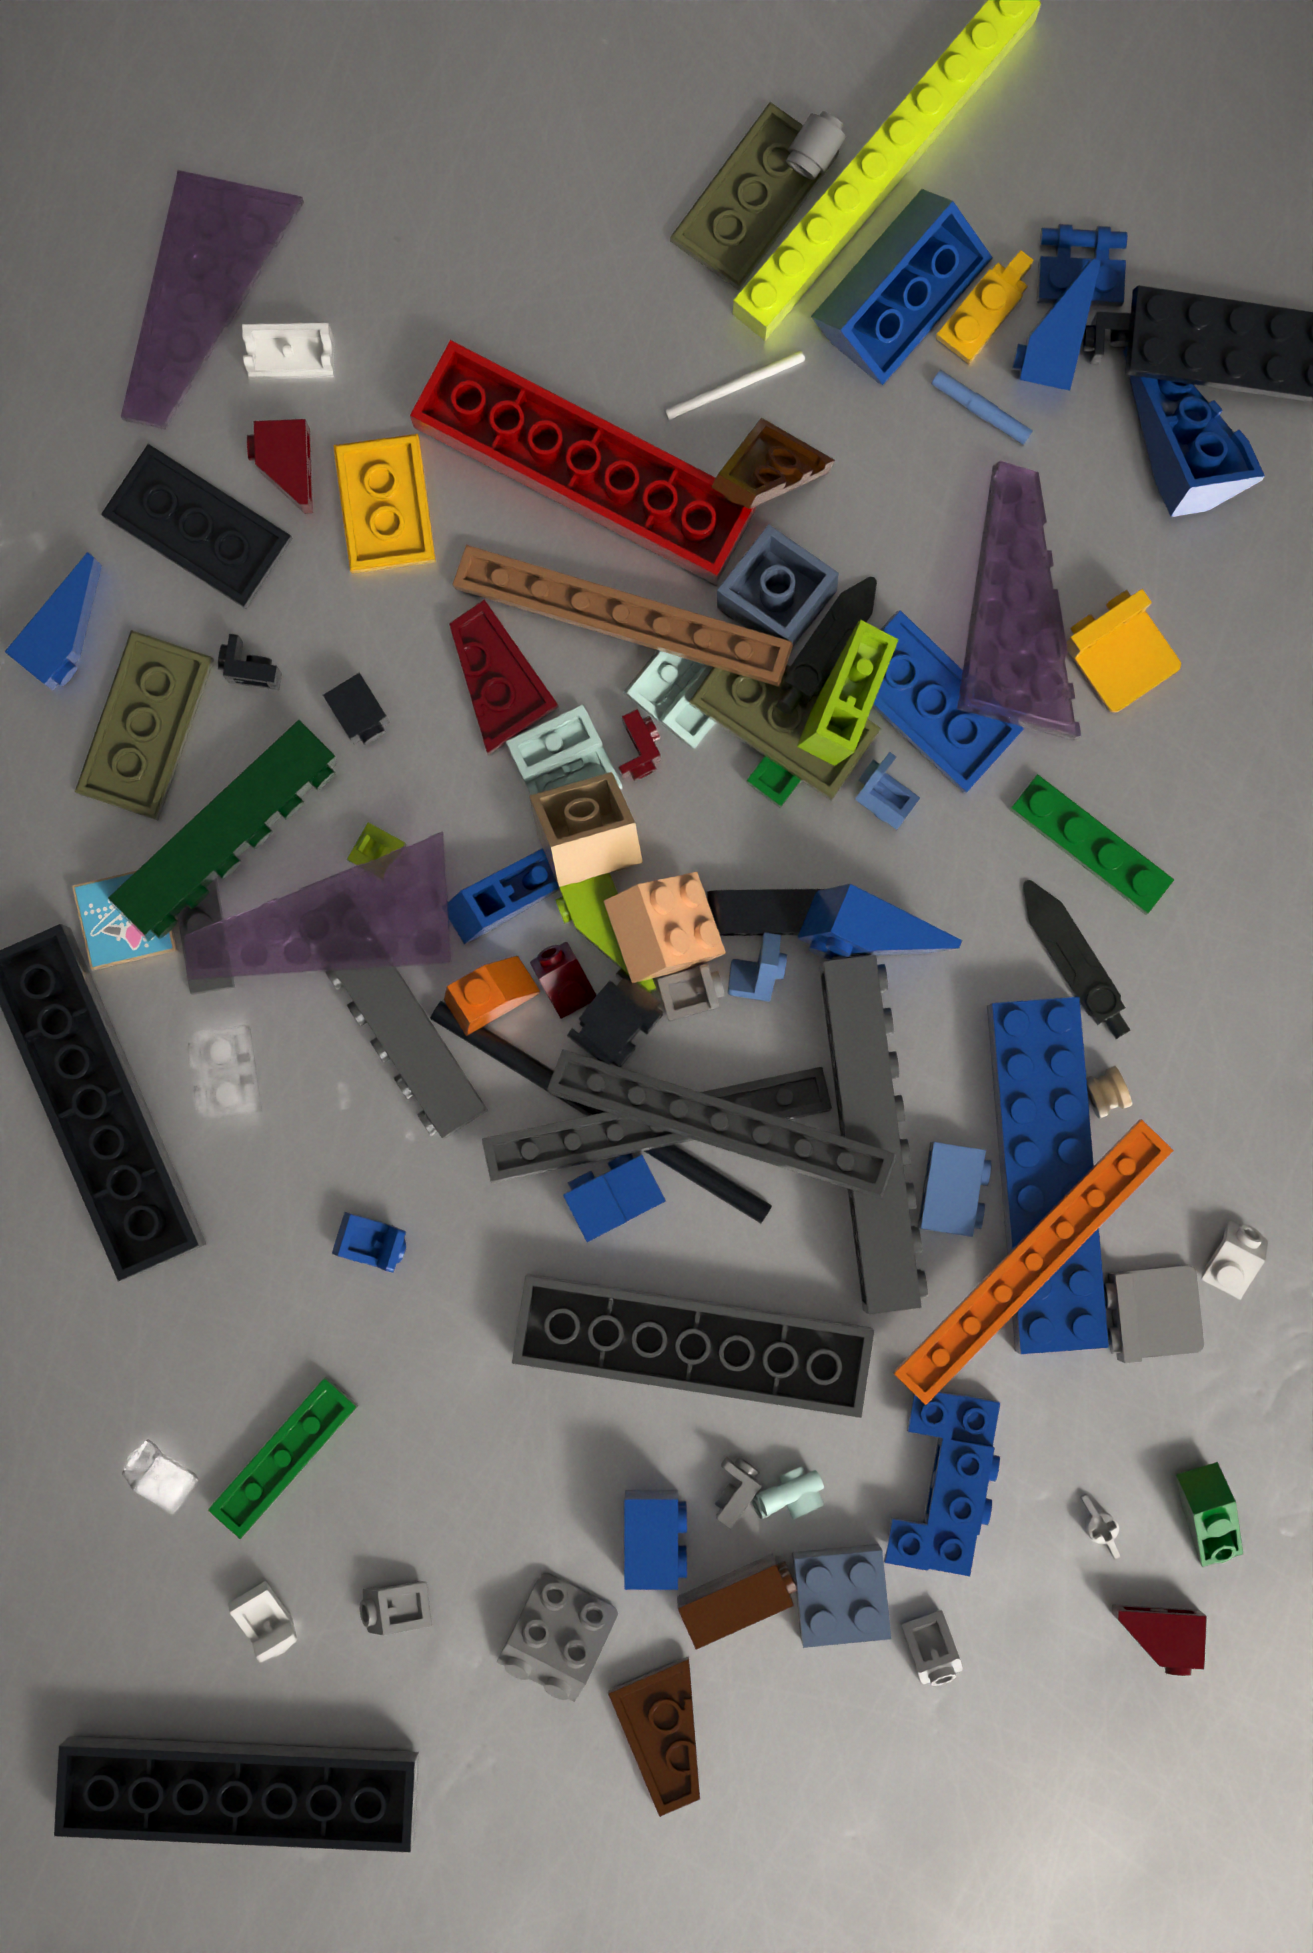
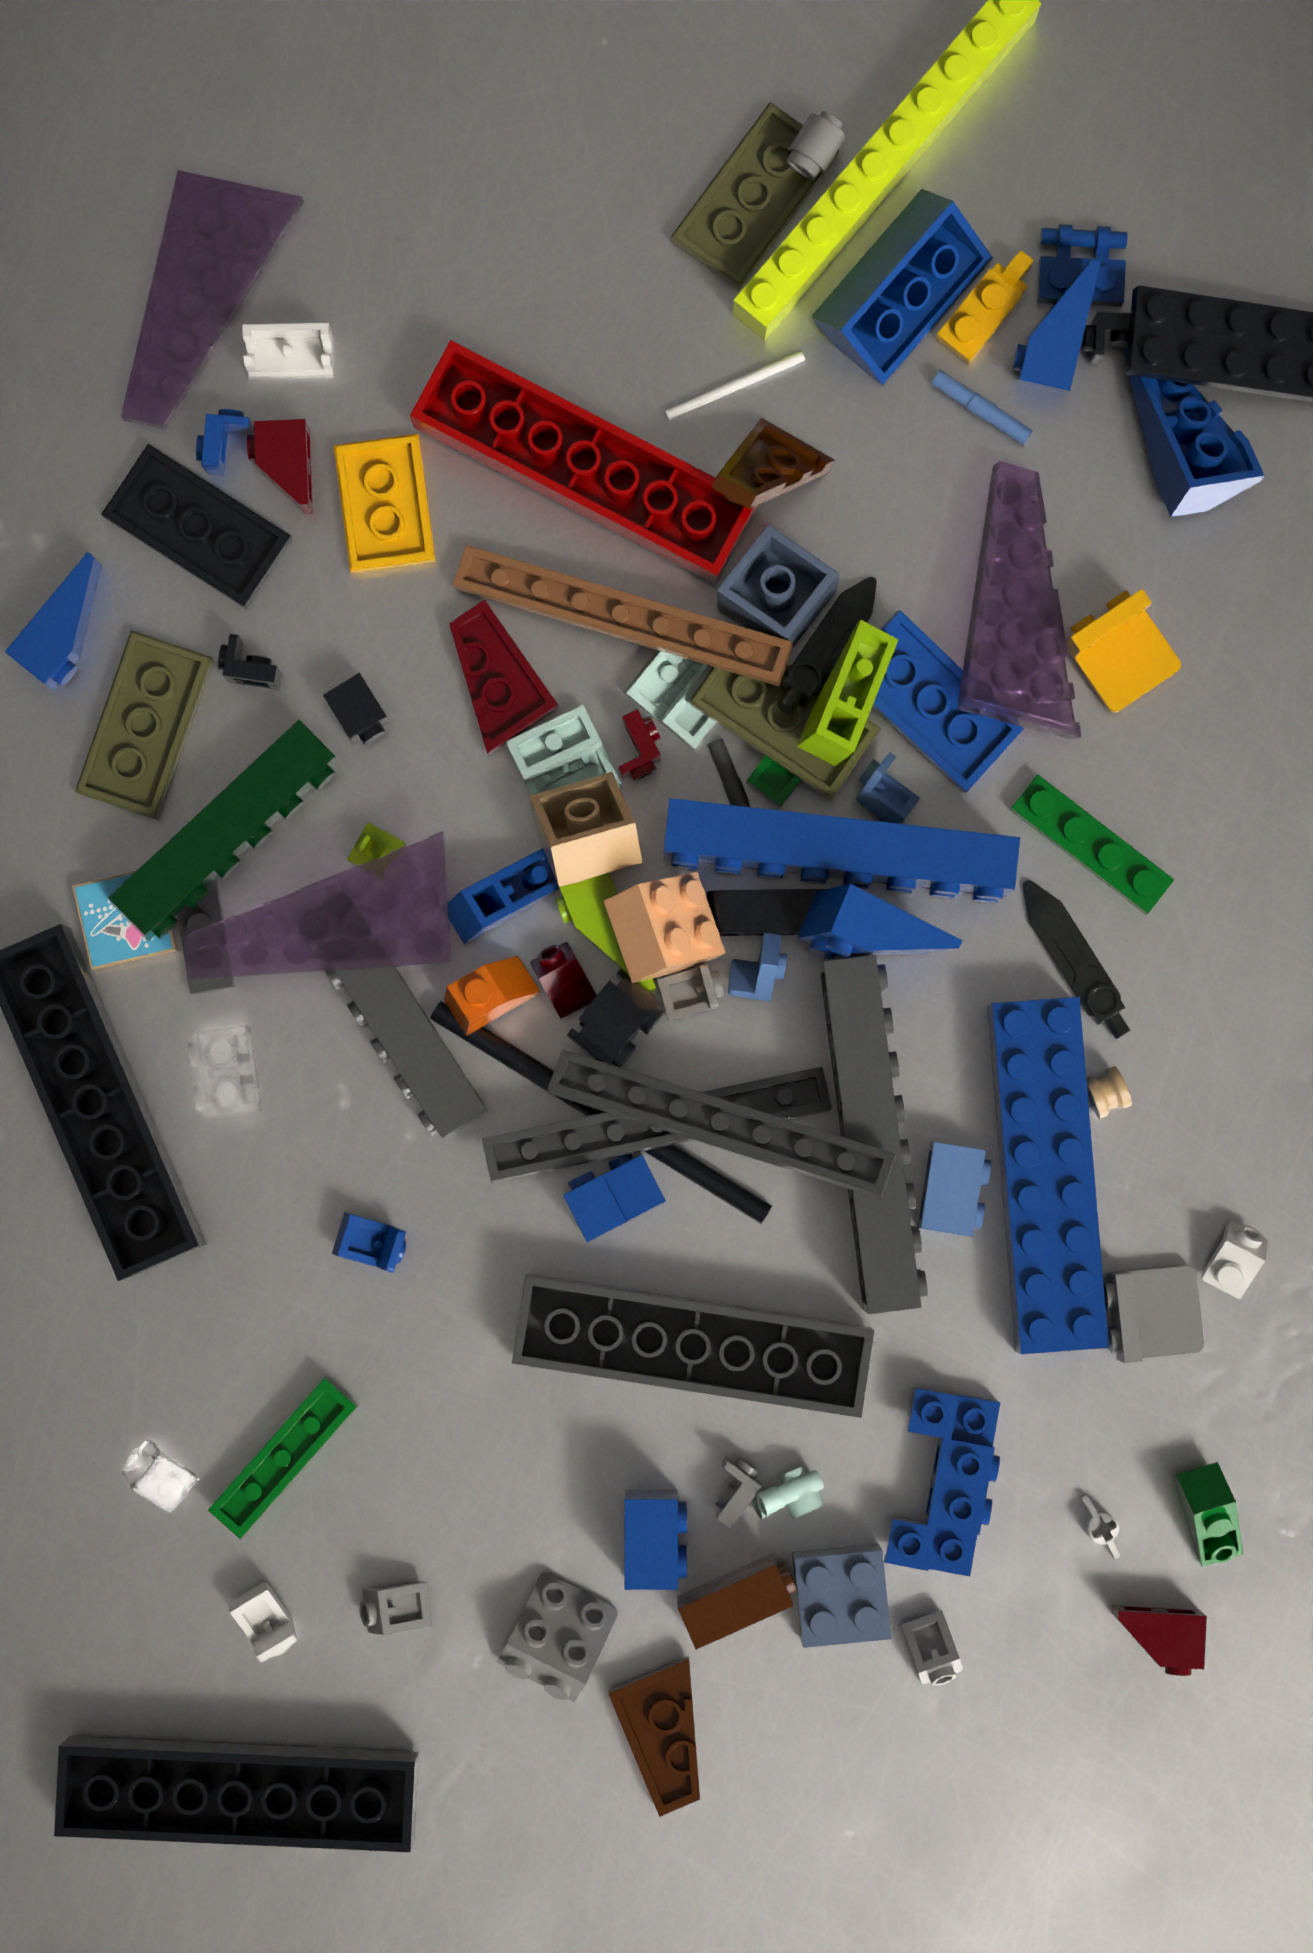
orange plate [893,1119,1174,1405] -> none
none -> blue bracket [196,409,254,476]
none -> blue brick [664,798,1020,903]
none -> dark grey piece [707,738,751,807]

